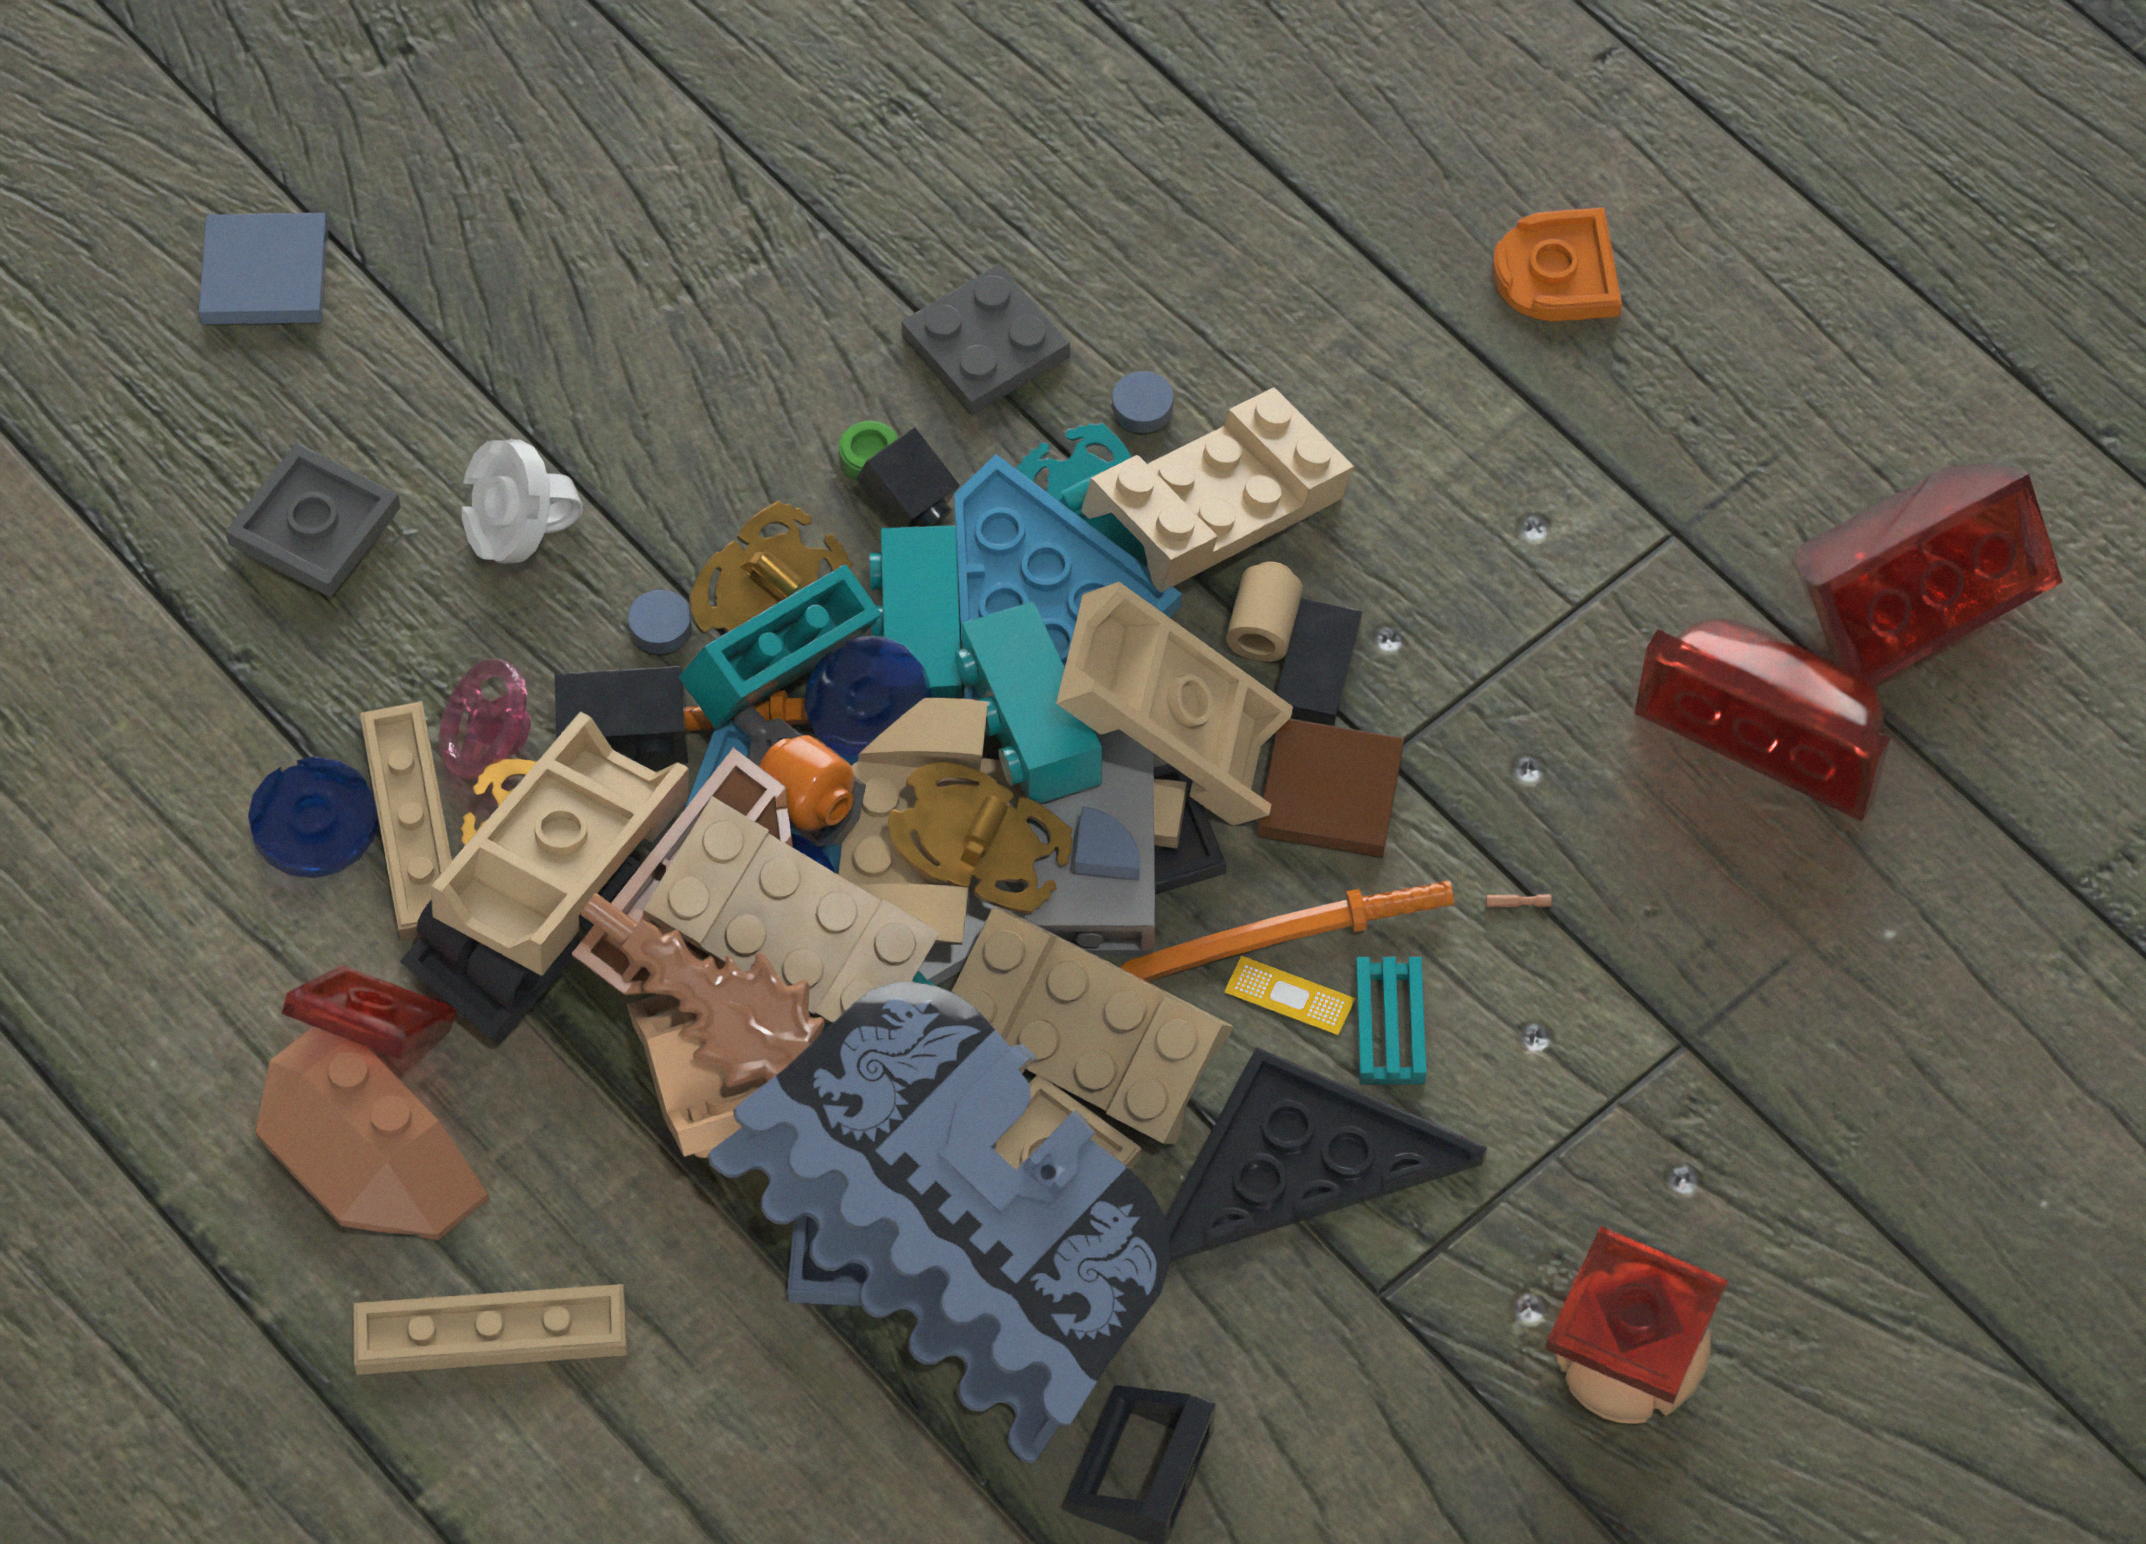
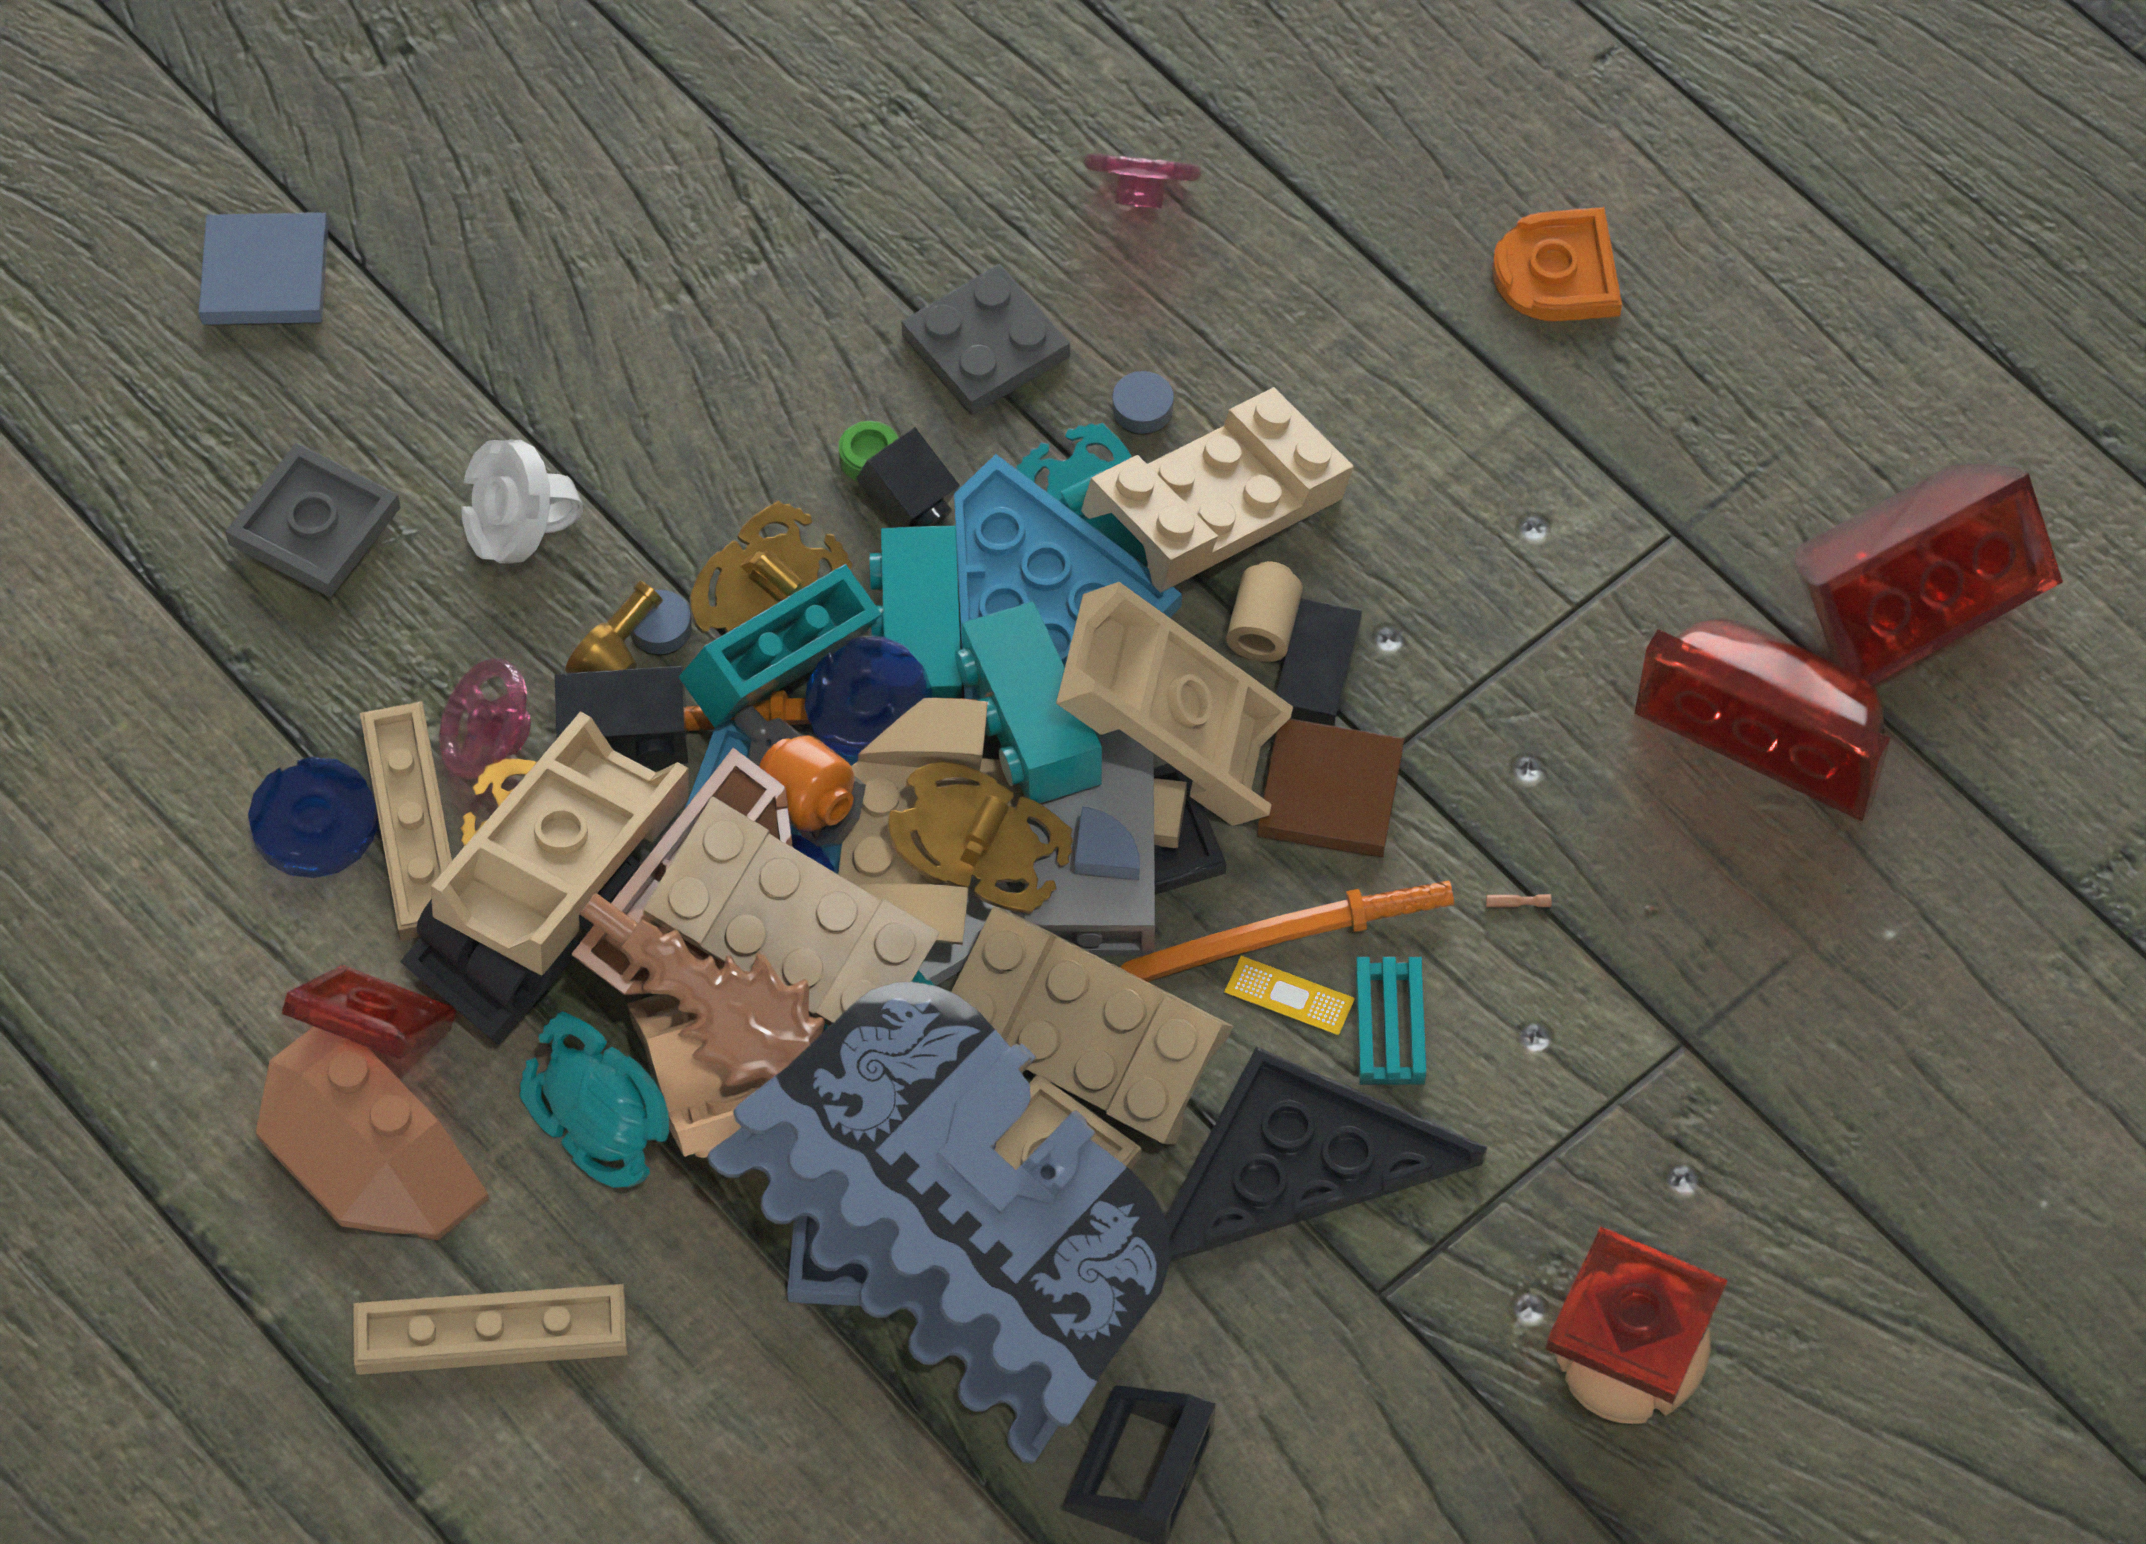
none -> teal shield [519,1011,669,1188]
none -> pearl gold bar [565,580,663,673]
none -> clear pink piece [1084,153,1202,209]

